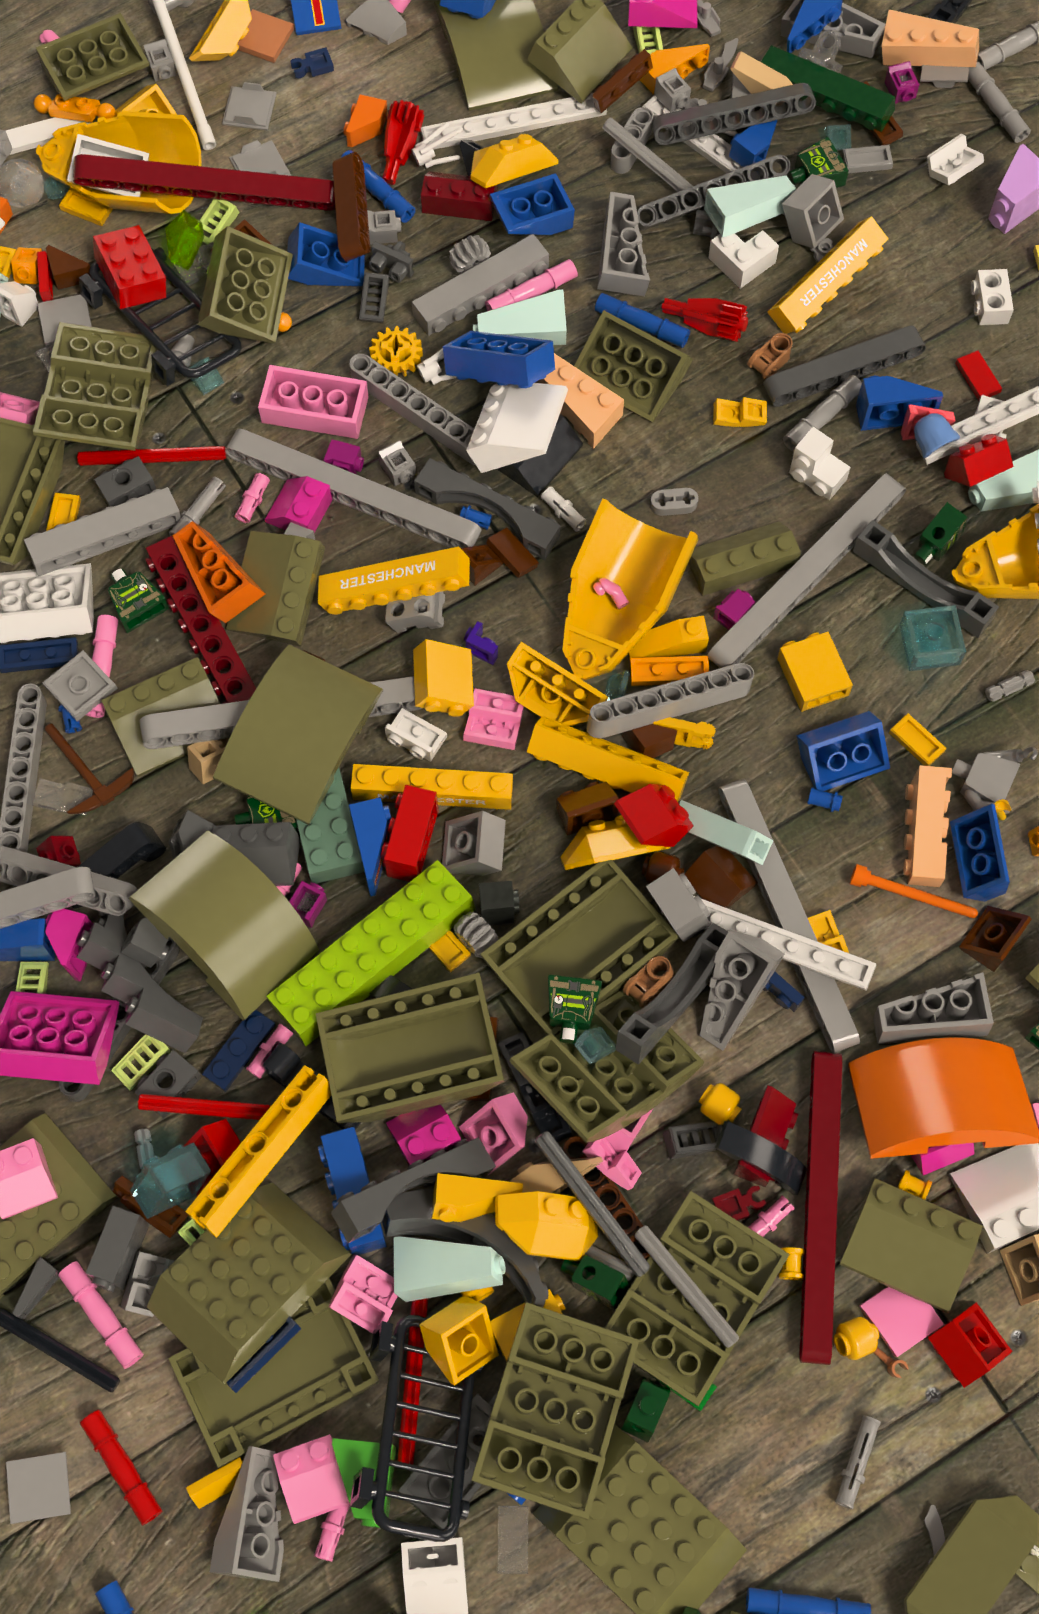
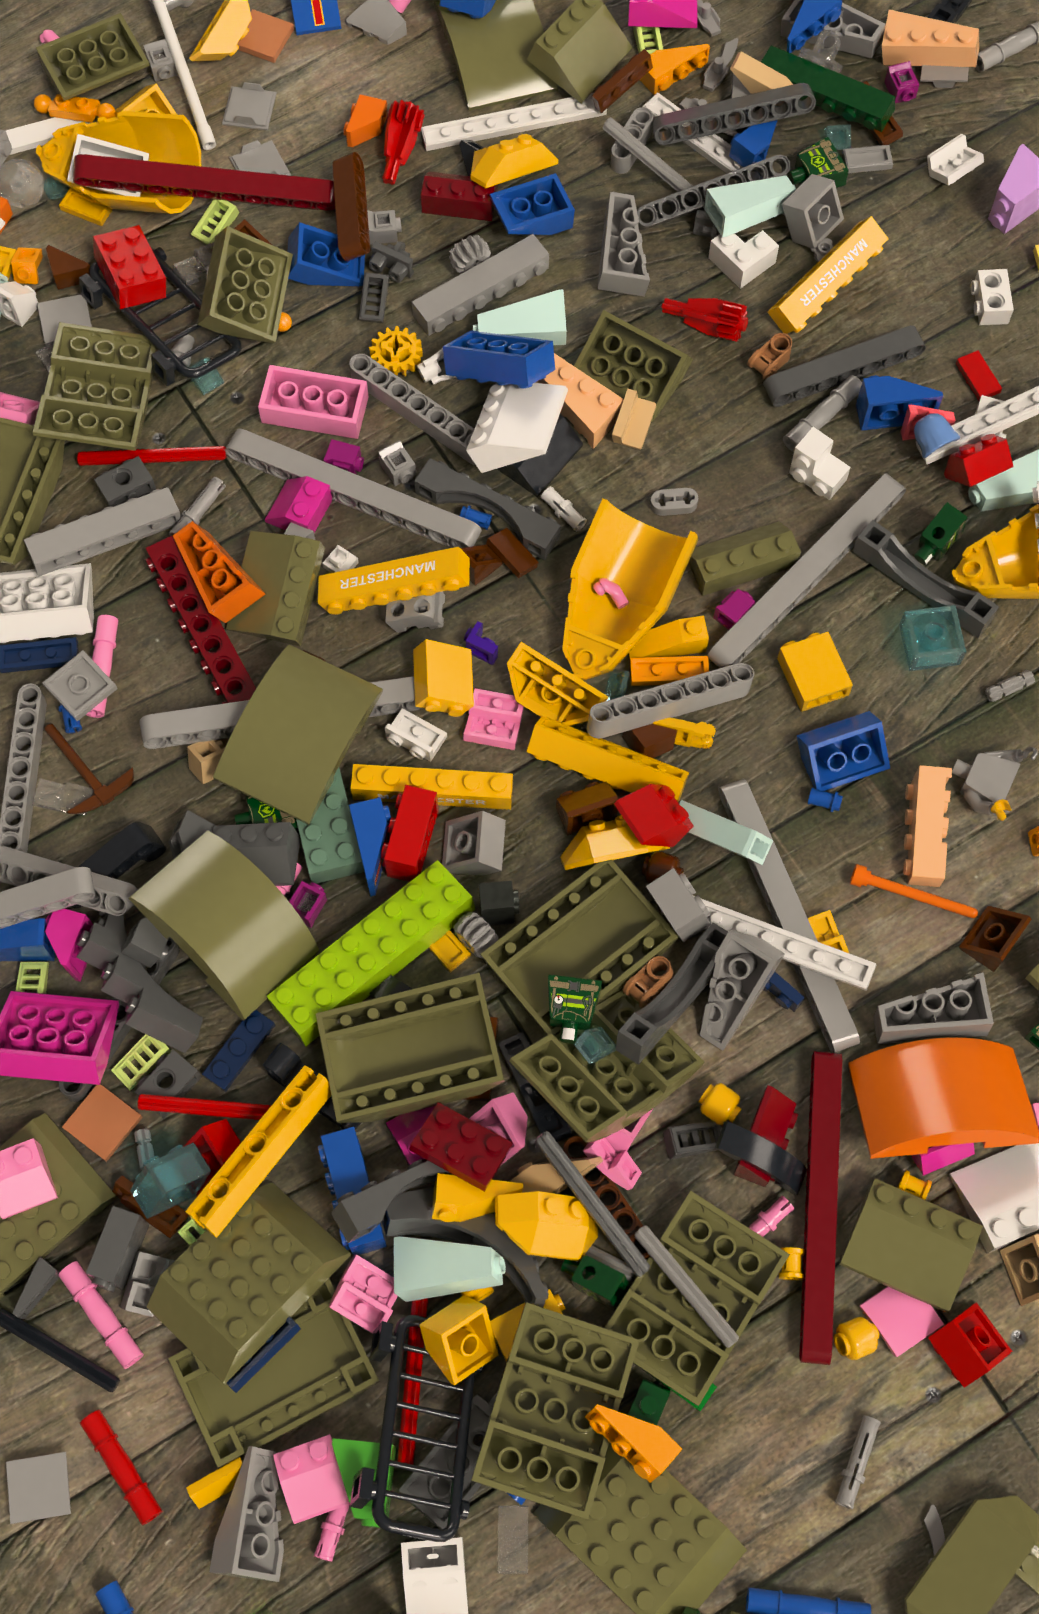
dark red brick [36,836,81,867] -> none
red tile [37,251,54,302] -> none
yellow tile [46,493,81,531] -> none
olive slope [101,657,220,777] -> none
dark green torso [108,569,169,633] -> none
clear neon green slope [165,210,204,271] -> none
bright pink pin [235,473,270,523] -> none
bright pink pin [246,1024,293,1079] -> none
dark blue plate [290,47,334,79] -> none
blue piece [341,150,415,223] -> none
white plant [411,122,463,169] -> none
bright pink piece [485,259,578,311] -> none
blue piece [595,293,690,348] -> none
light grey window [654,68,691,112] -> none
reddish brown slope [685,846,758,908] -> none
dark red plate [711,1186,766,1221] -> none
yellow slope [713,397,767,427] -> none
nougat hand [874,1347,909,1378] -> none
yellow tile [889,713,947,766] -> none
blue slope [950,804,1010,902] -> none
light grey piece [968,62,1031,143] -> none
none -> nougat tile [62,1084,143,1162]
none -> white tile [322,545,359,573]
none -> dark red plate [409,1102,513,1192]
none -> light orange slope [585,1404,682,1483]
none -> tan panel [612,389,656,450]

